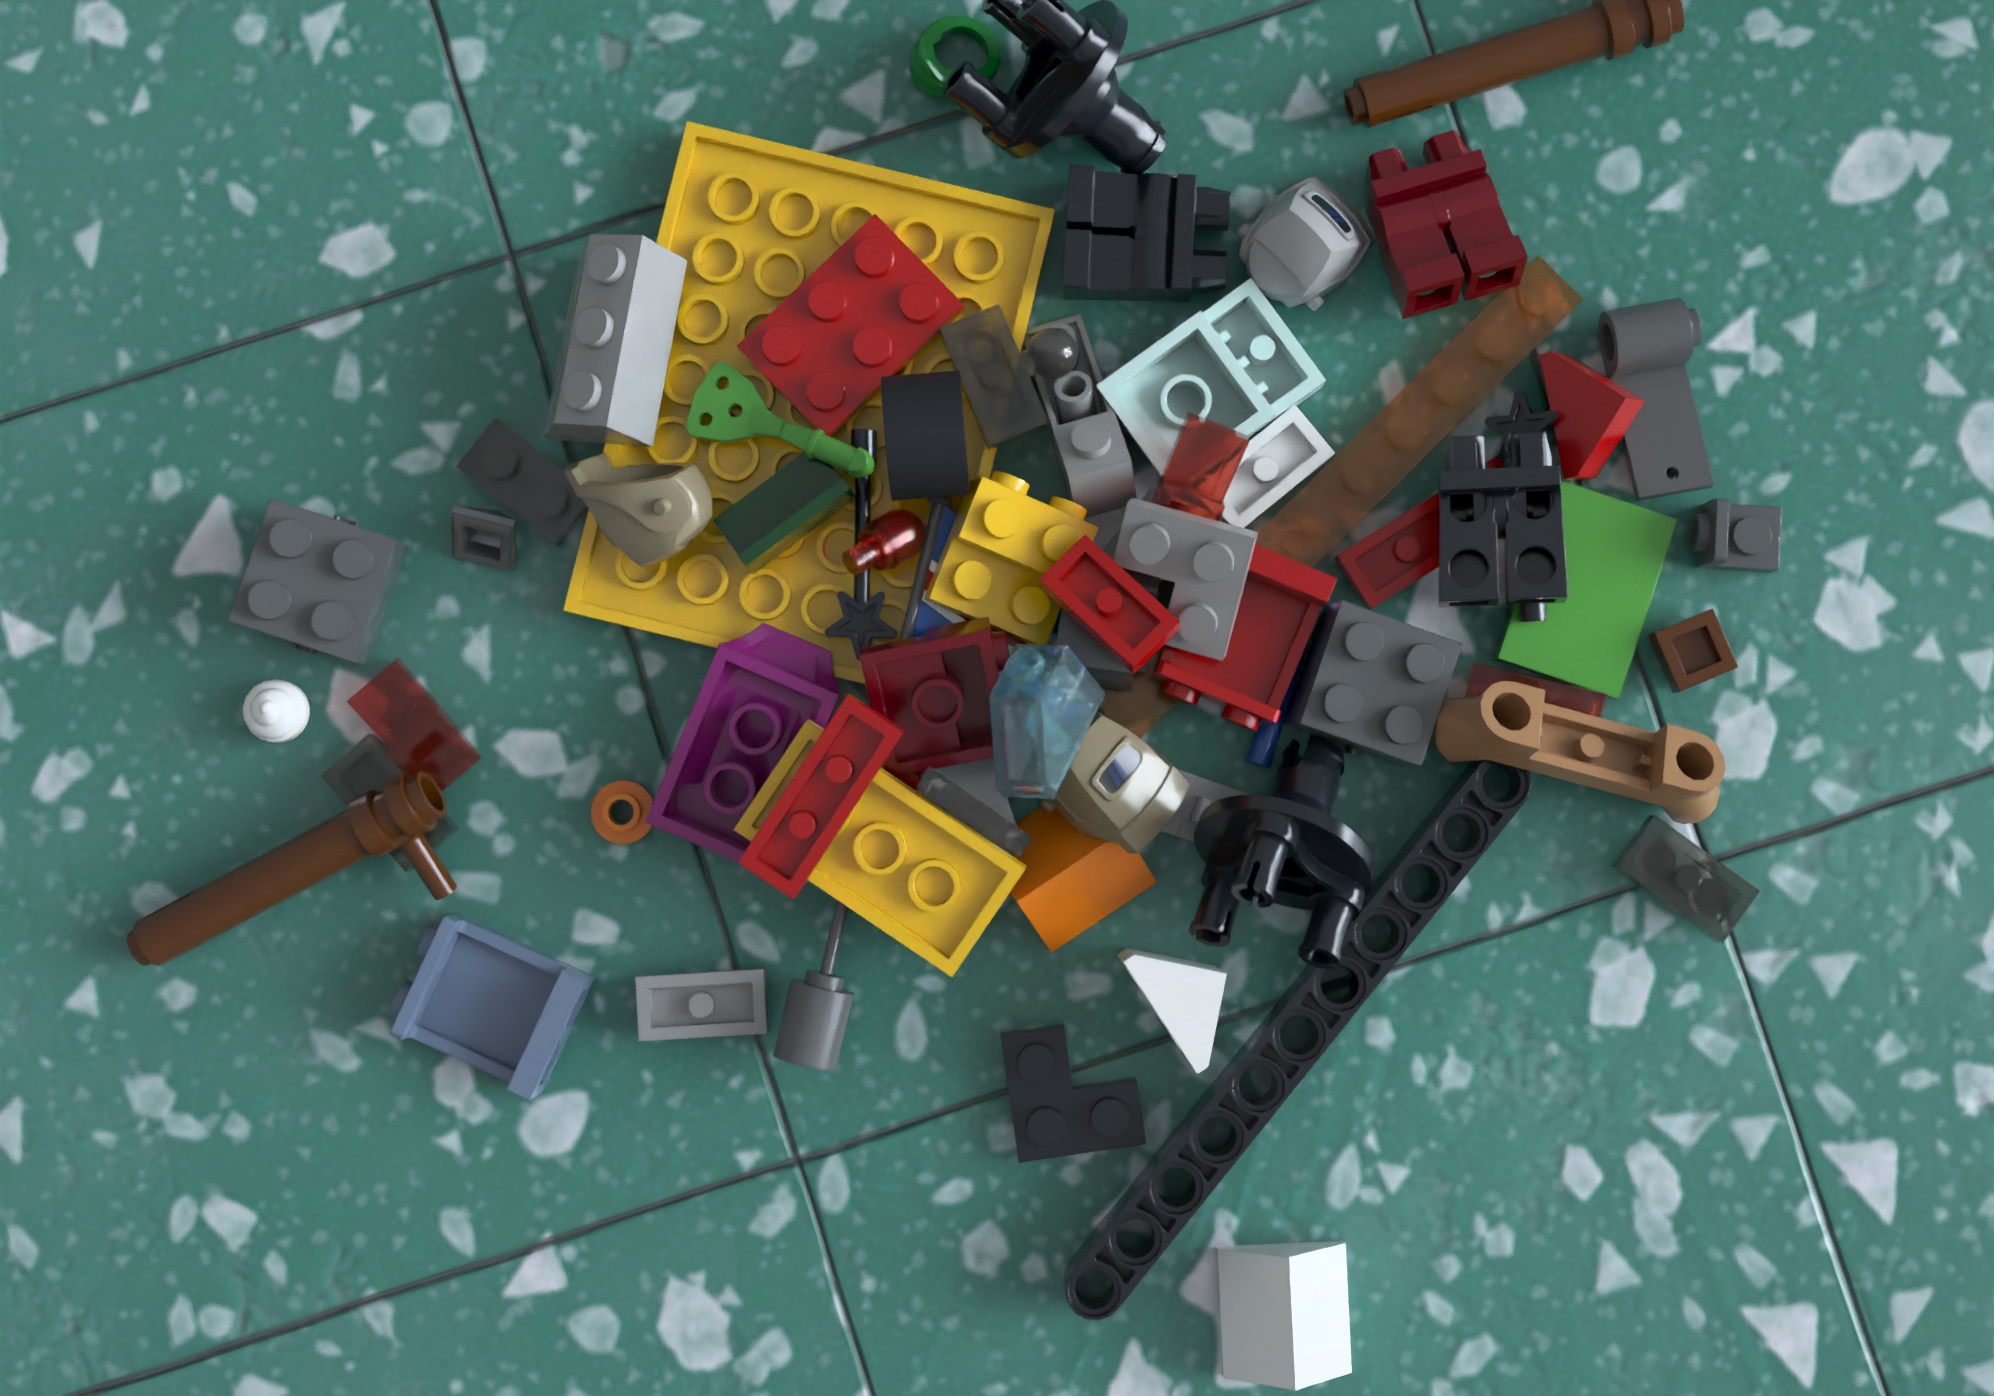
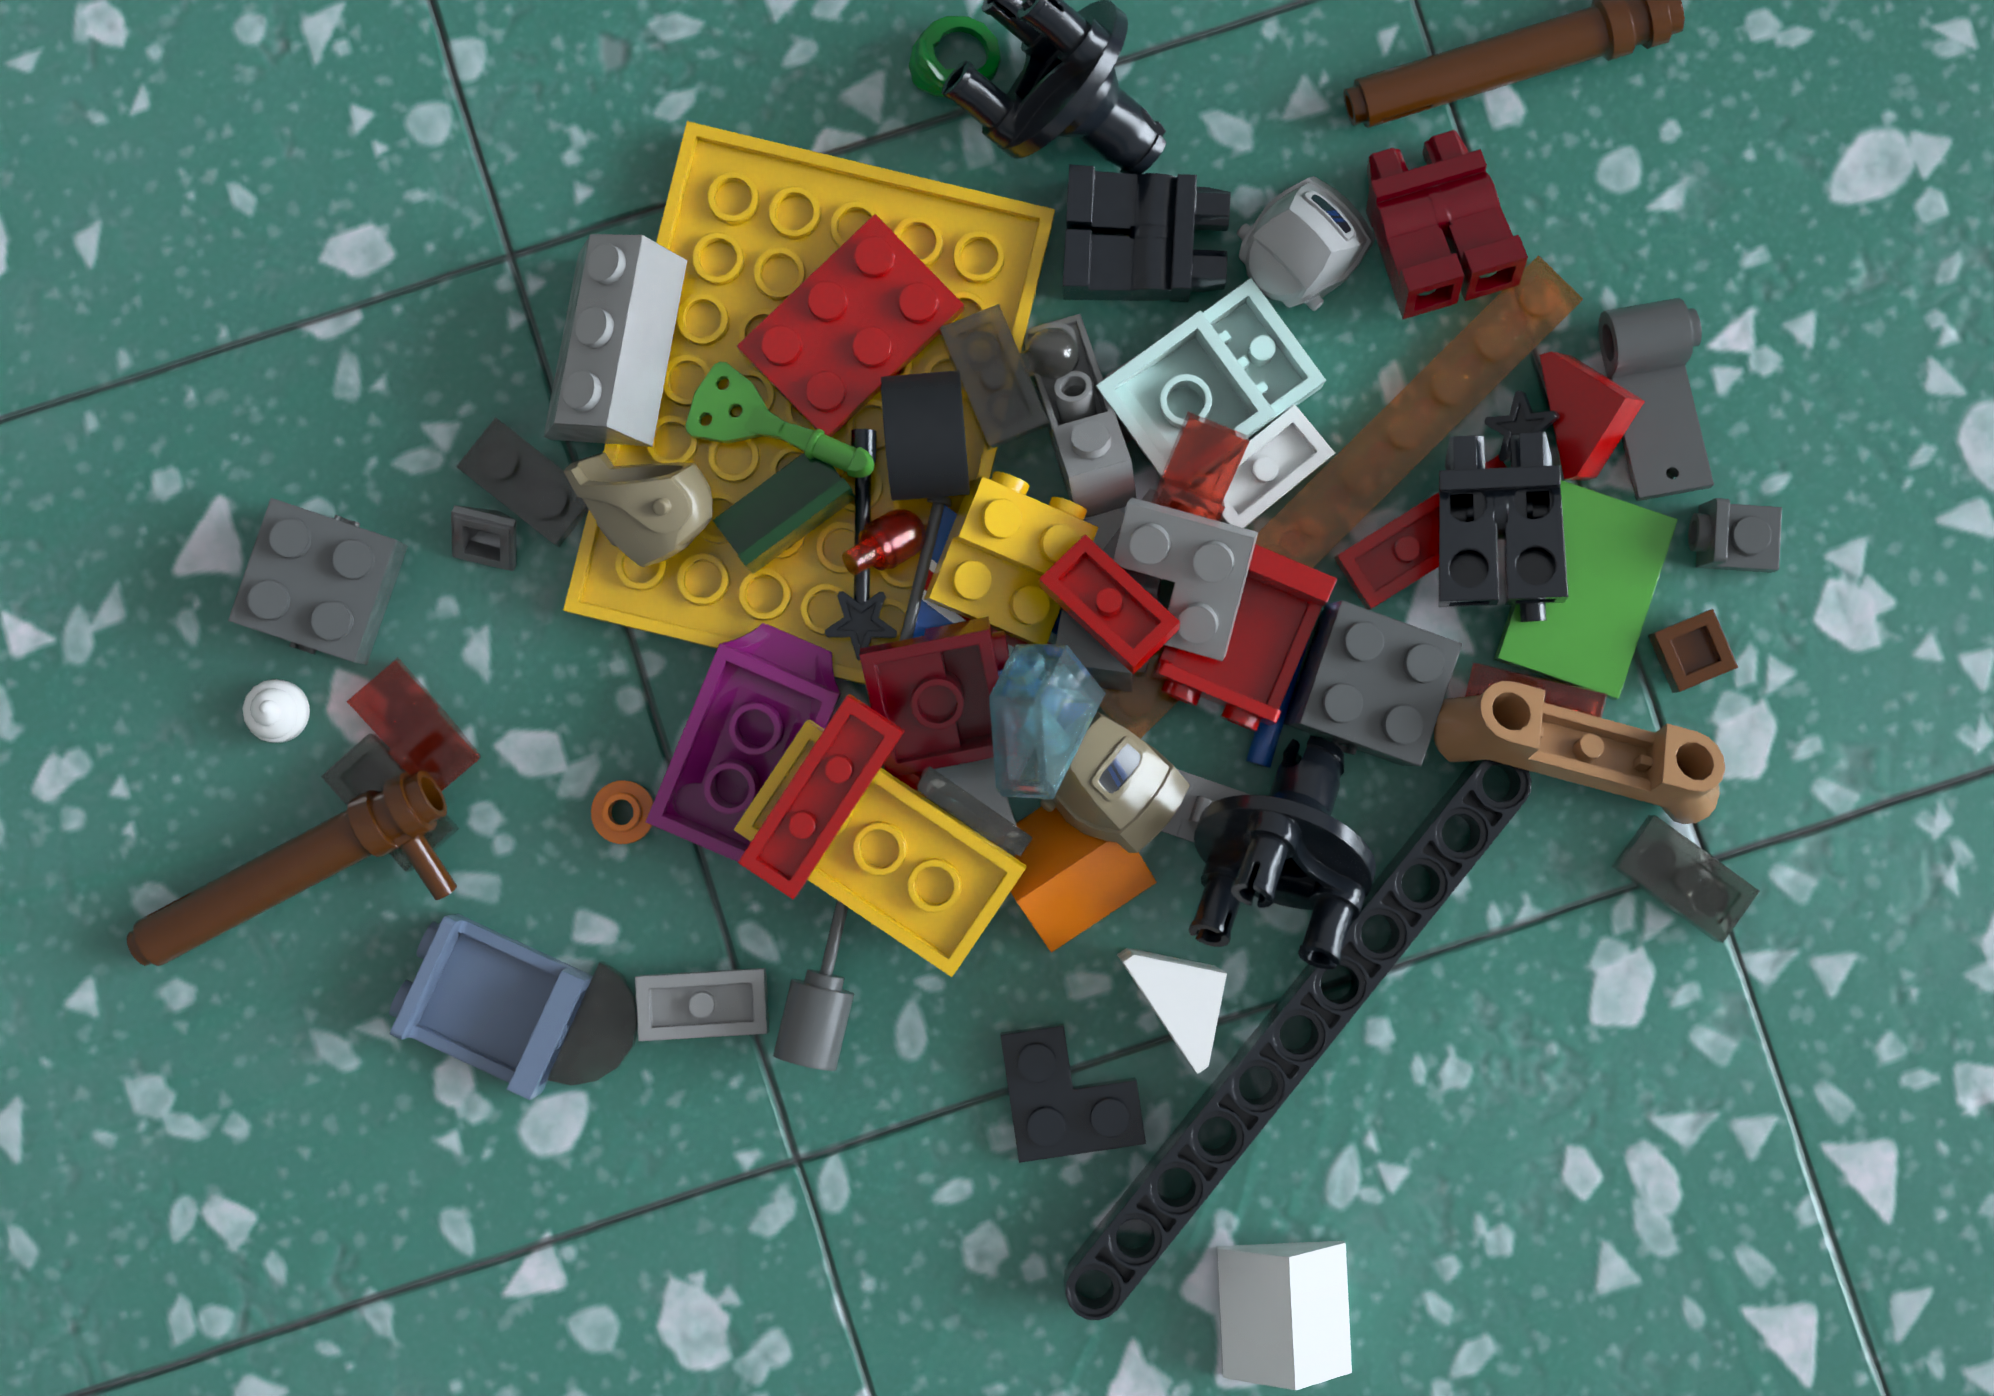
none -> clear smoke tile [547,961,638,1086]

